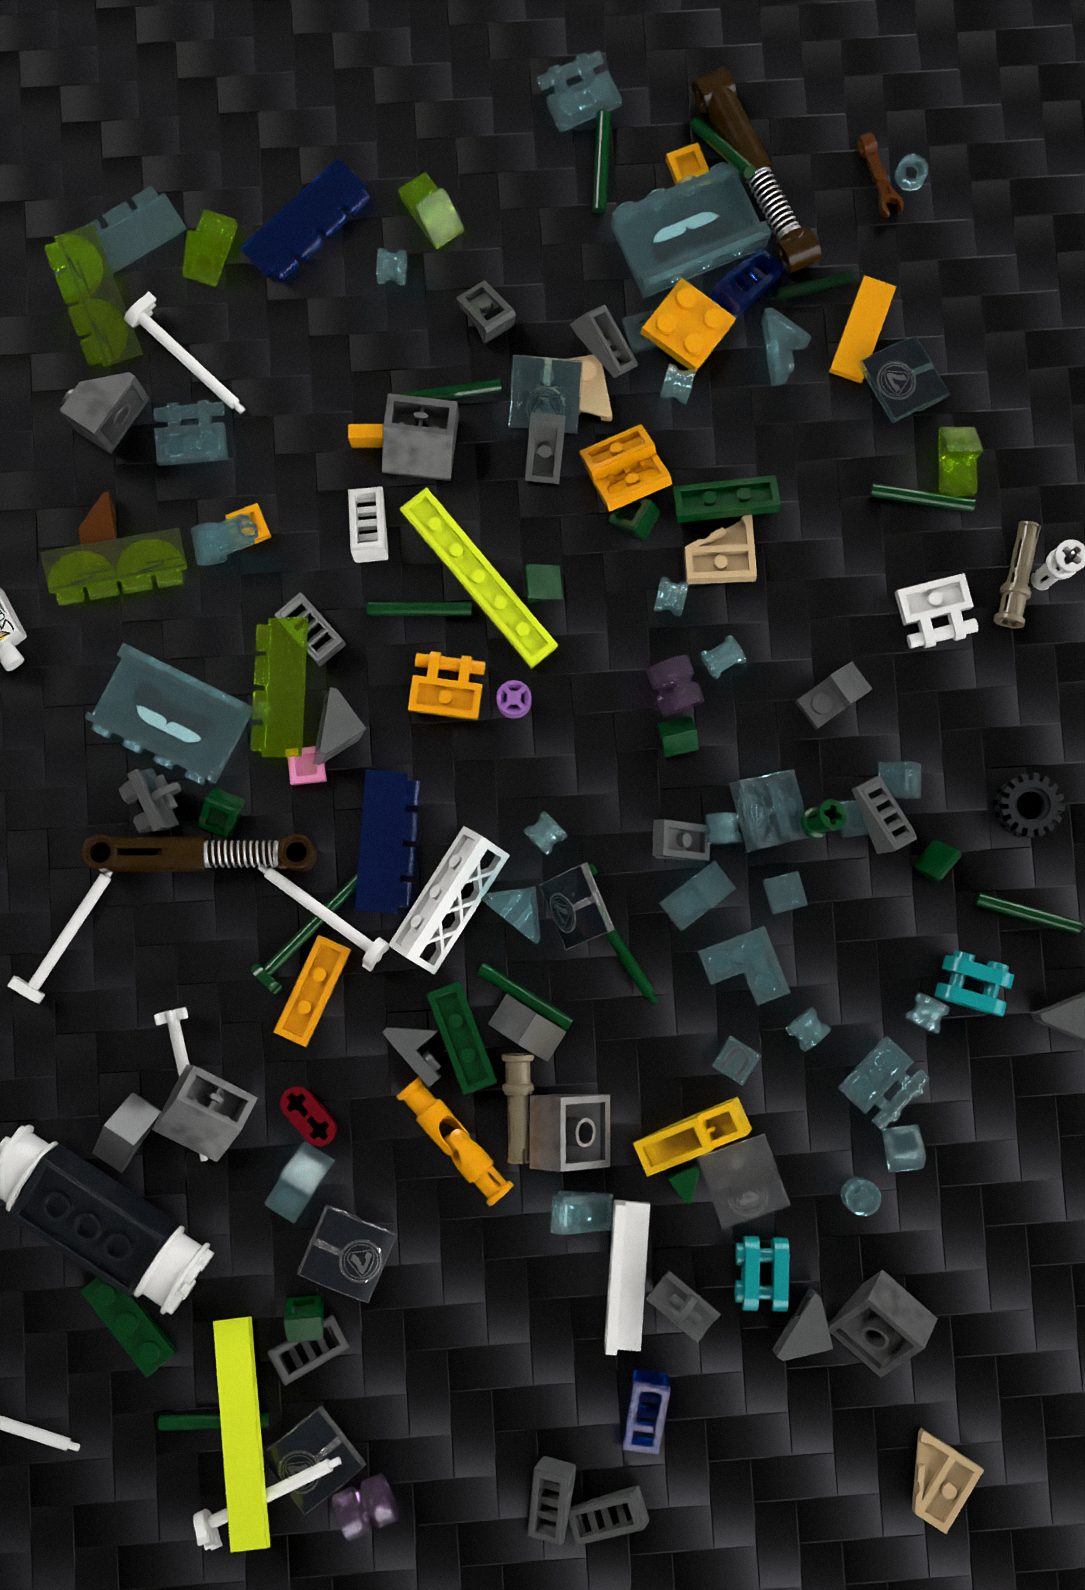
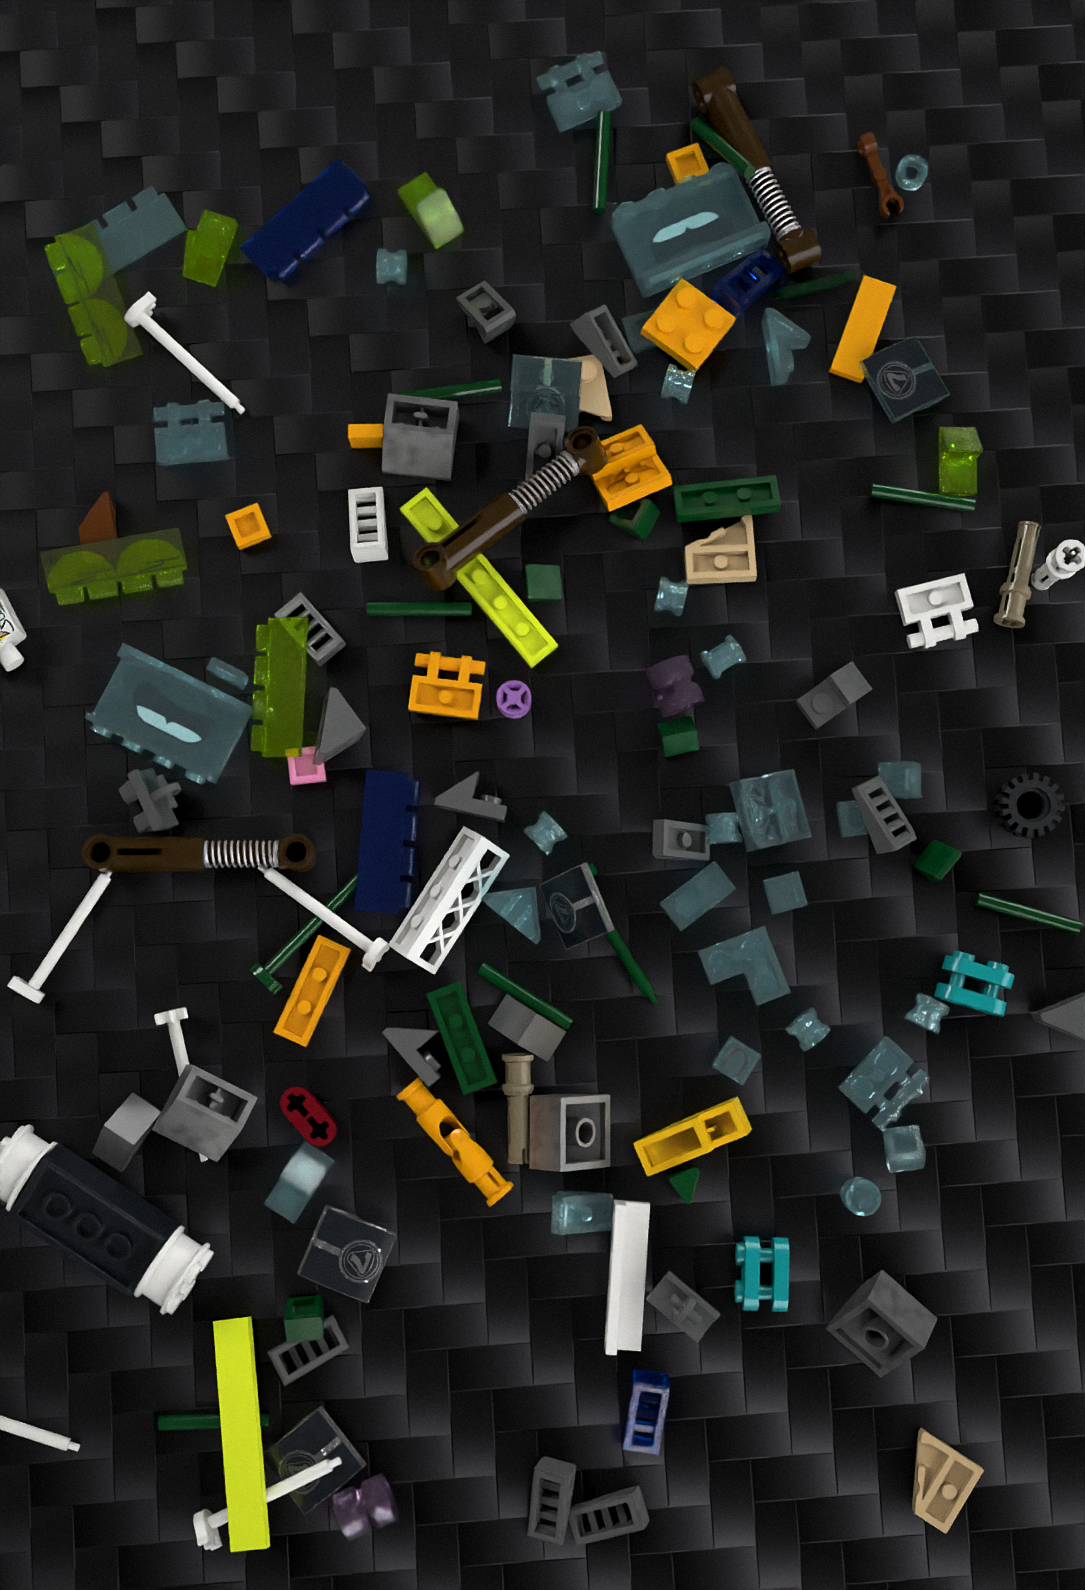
flat silver slope [59,372,150,454] -> none
dark green plate [80,1277,178,1378] -> none
clear light blue piece [191,514,258,565] -> none
dark green slope [197,788,246,839] -> none
clear slope [697,1134,790,1230] -> none
dark grey slope [772,1287,833,1361] -> none
dark green bush [800,799,847,839] -> none
none -> clear light blue tile [206,657,249,690]
none -> dark brown piece [412,426,607,591]
none -> dark grey slope [434,771,507,823]

